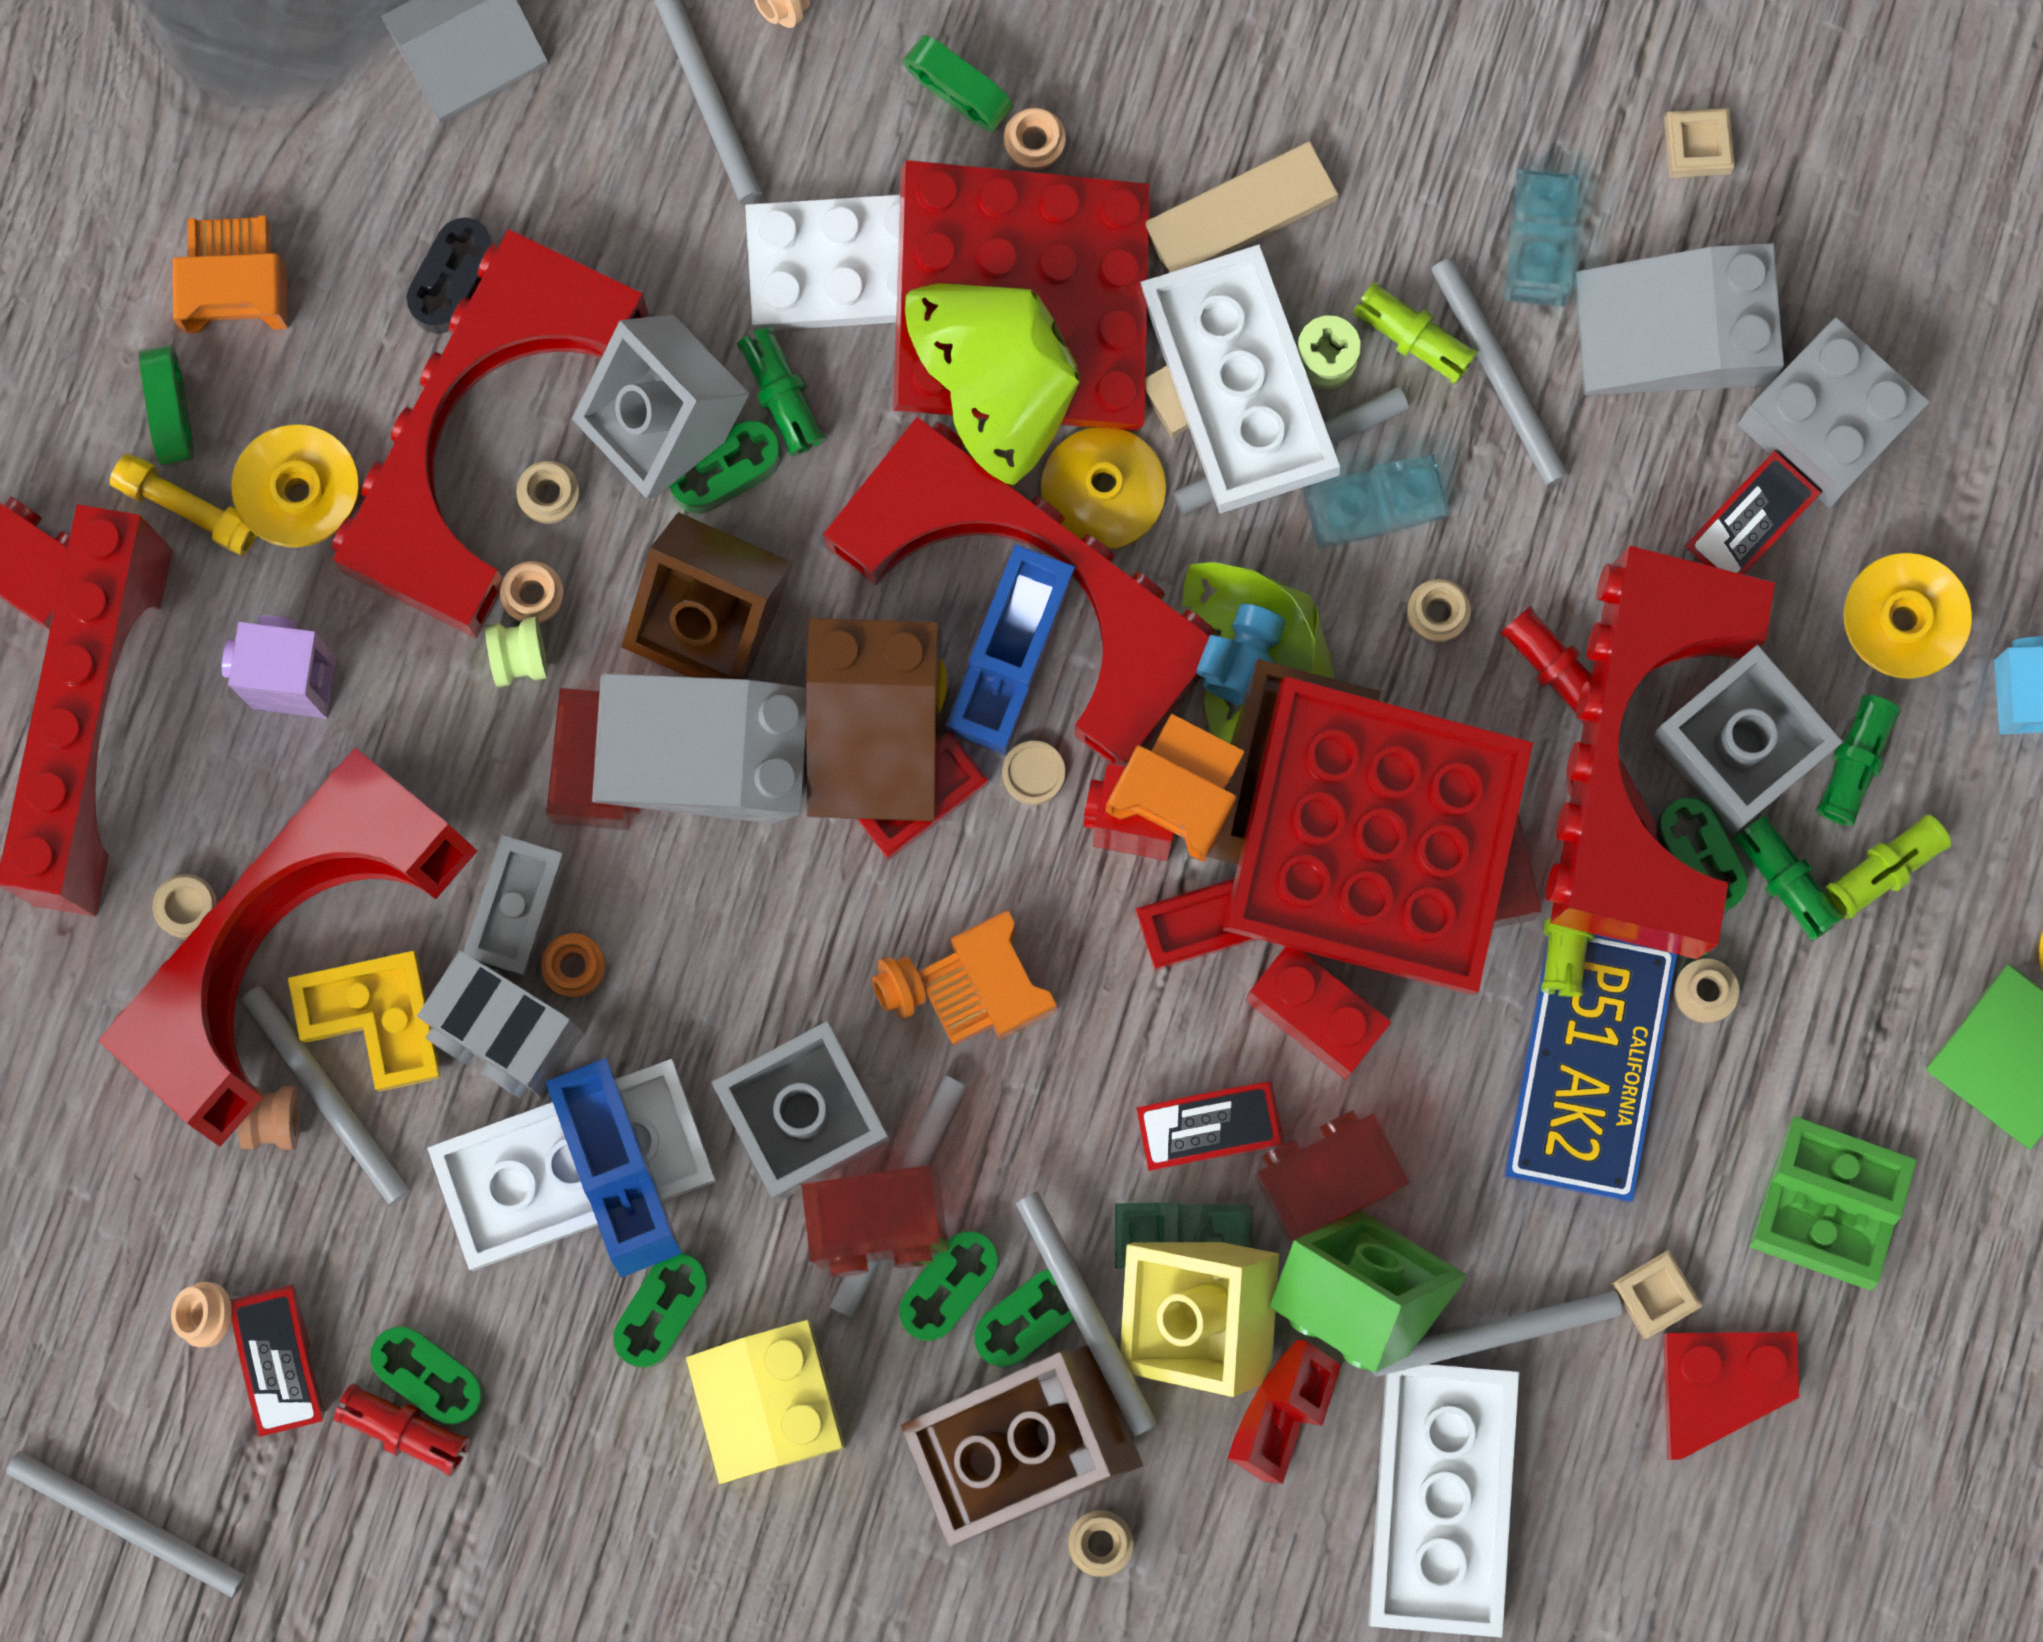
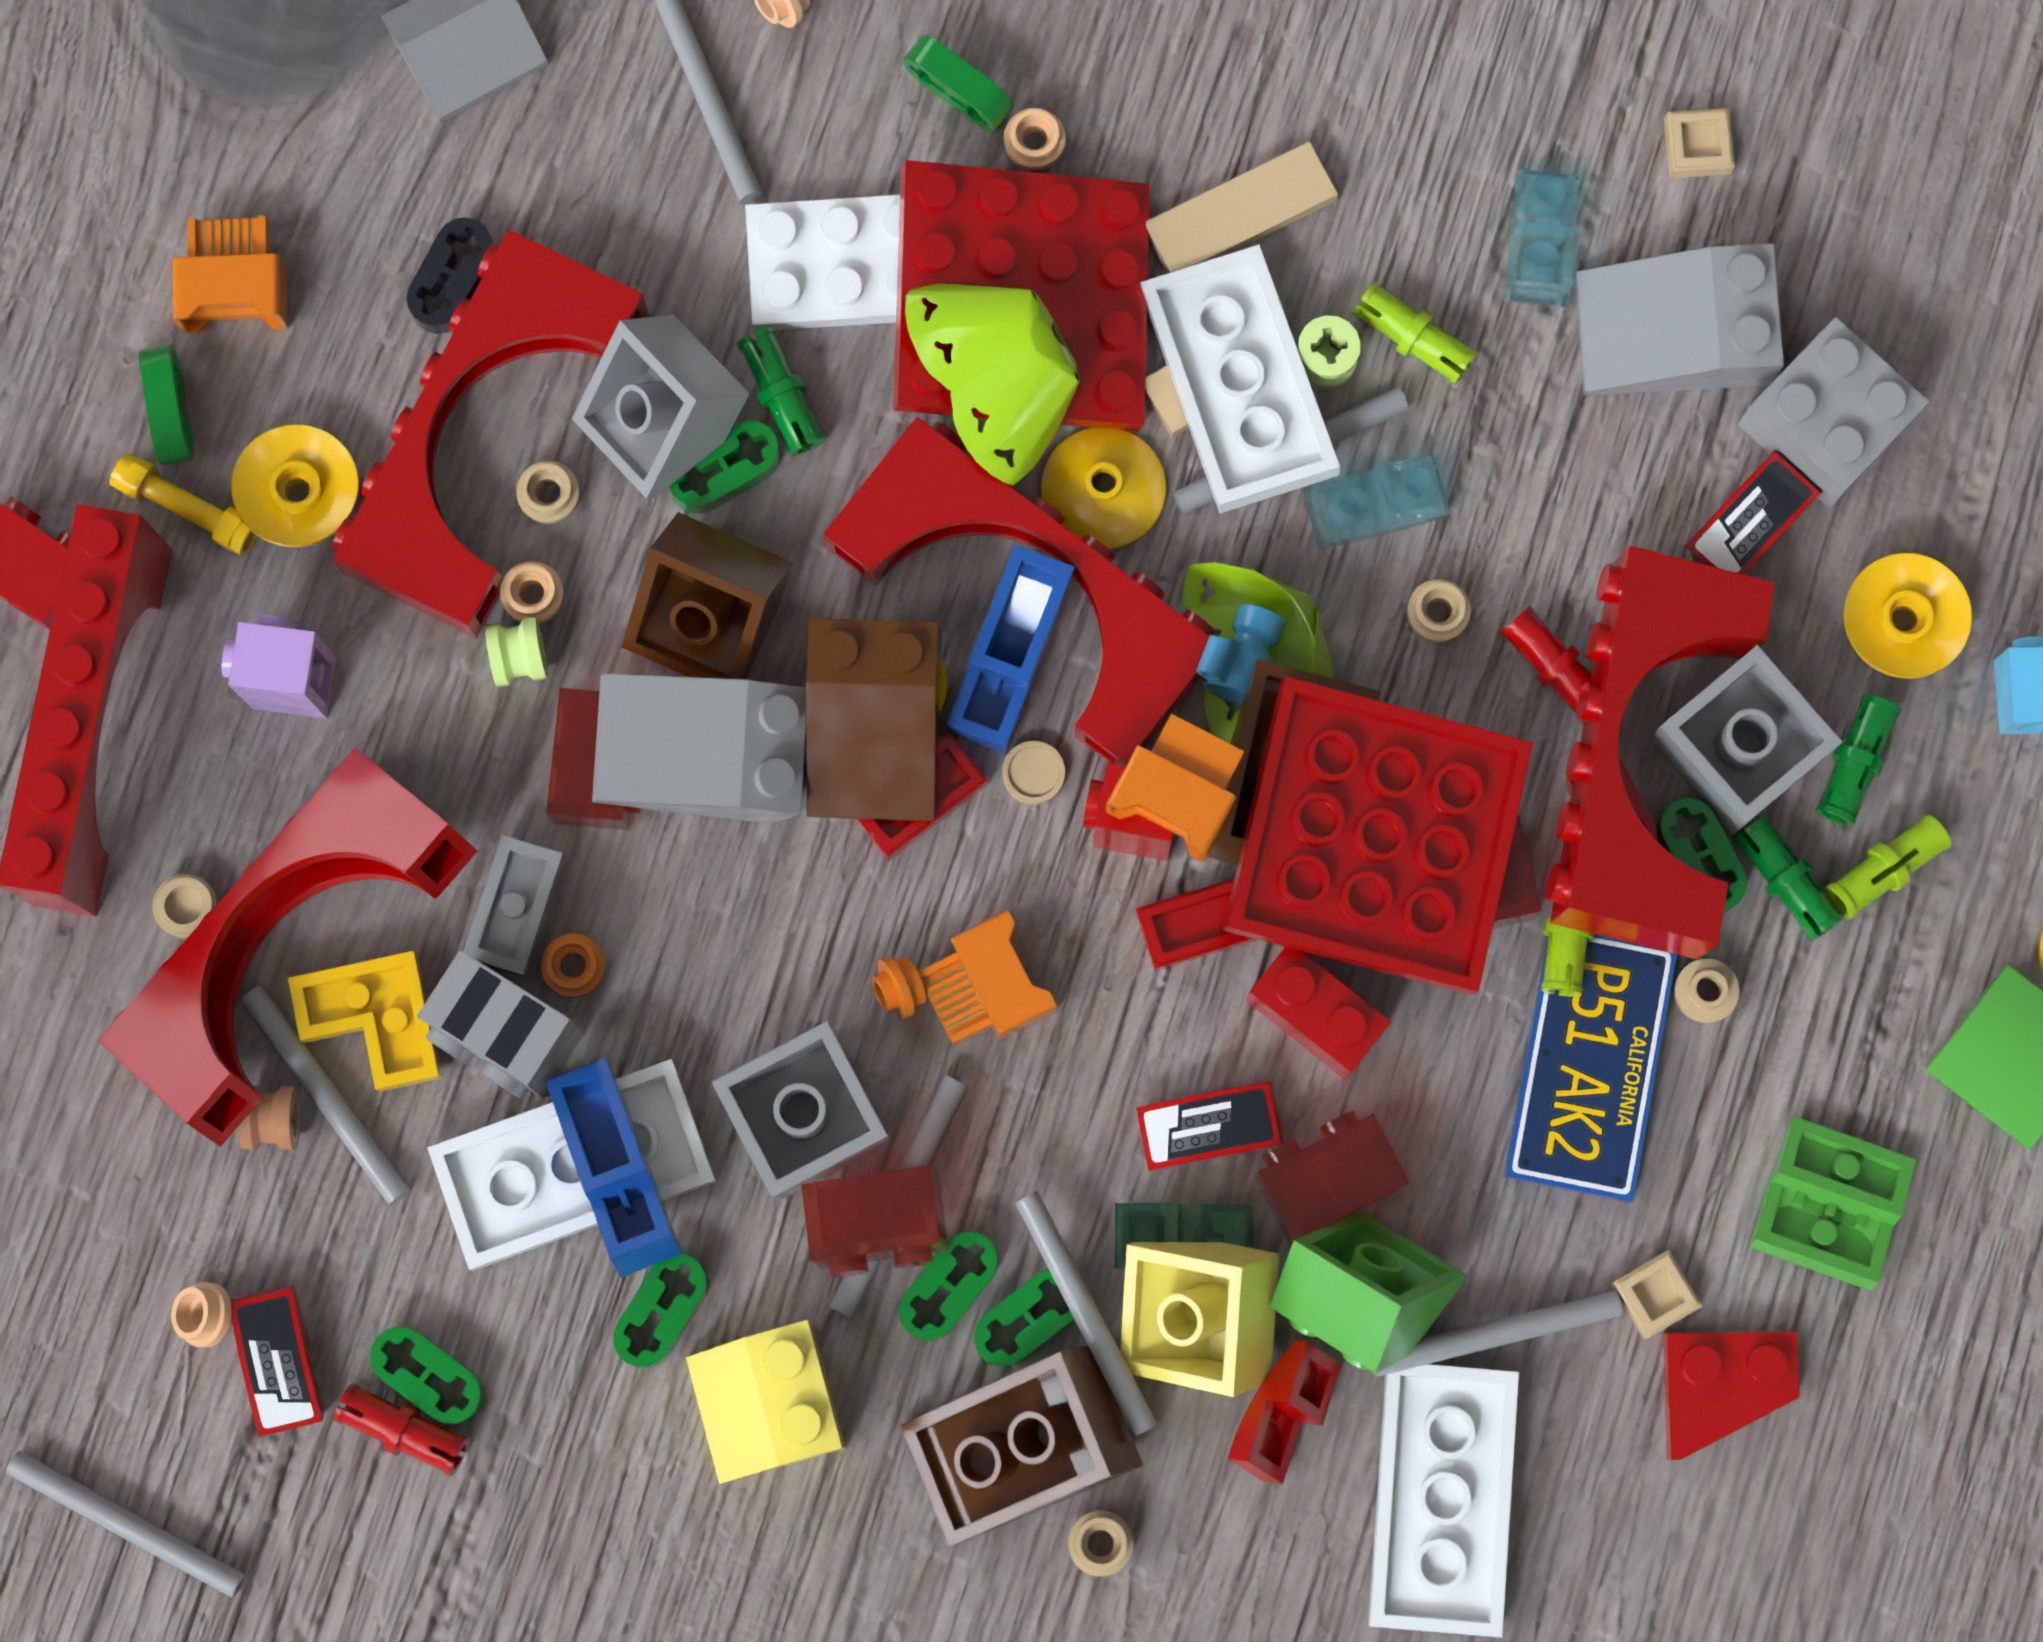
light grey bar [1431,257,1569,487] -> none

